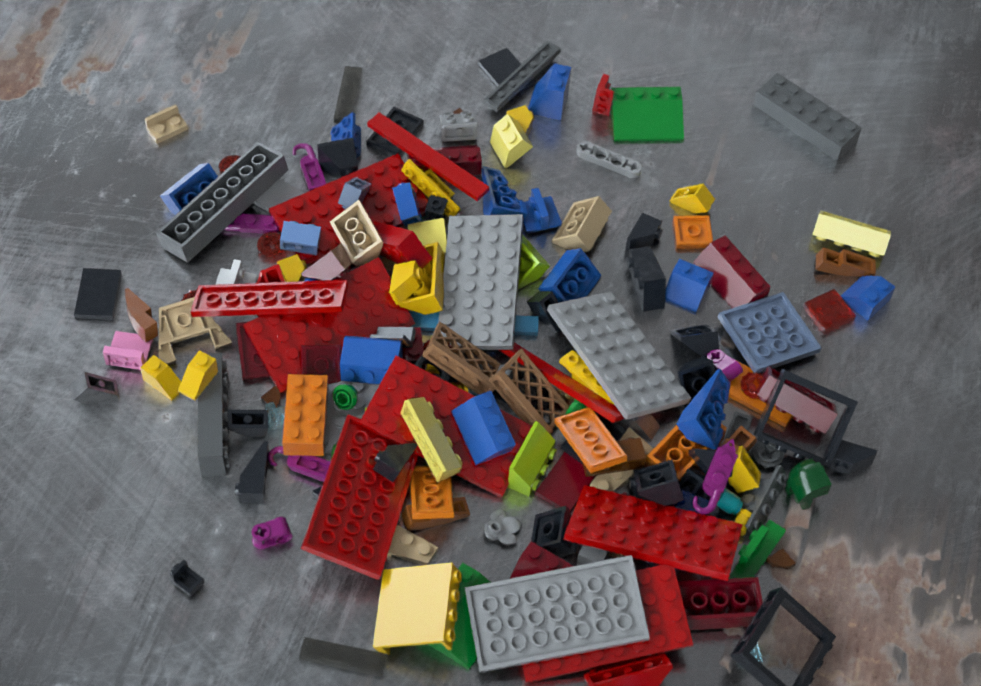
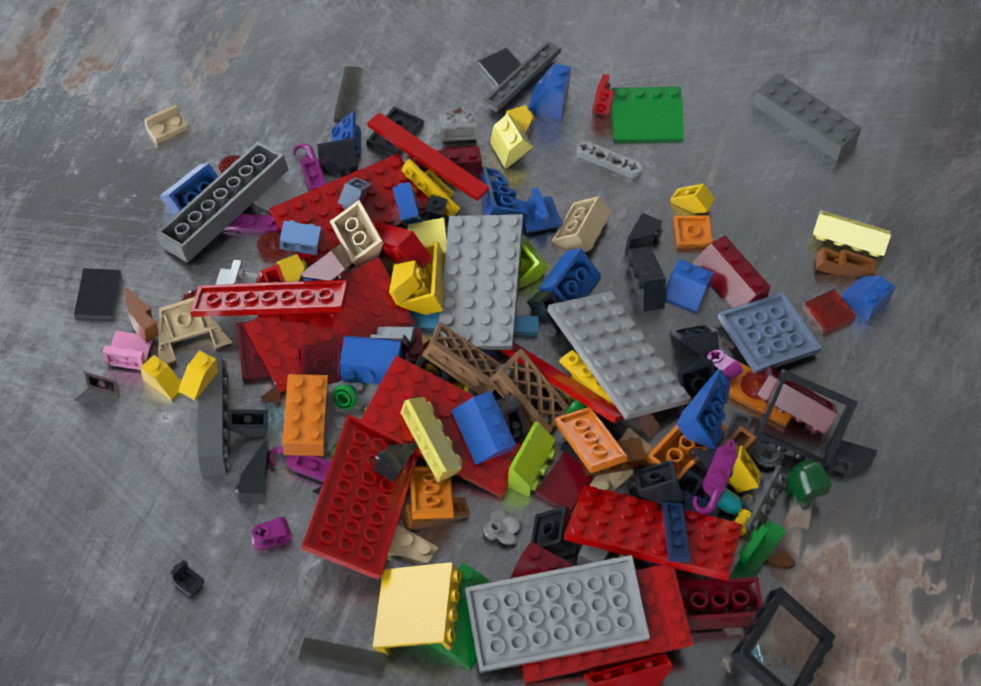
none -> black slope [496,395,528,444]
none -> dark blue tile [661,502,690,563]

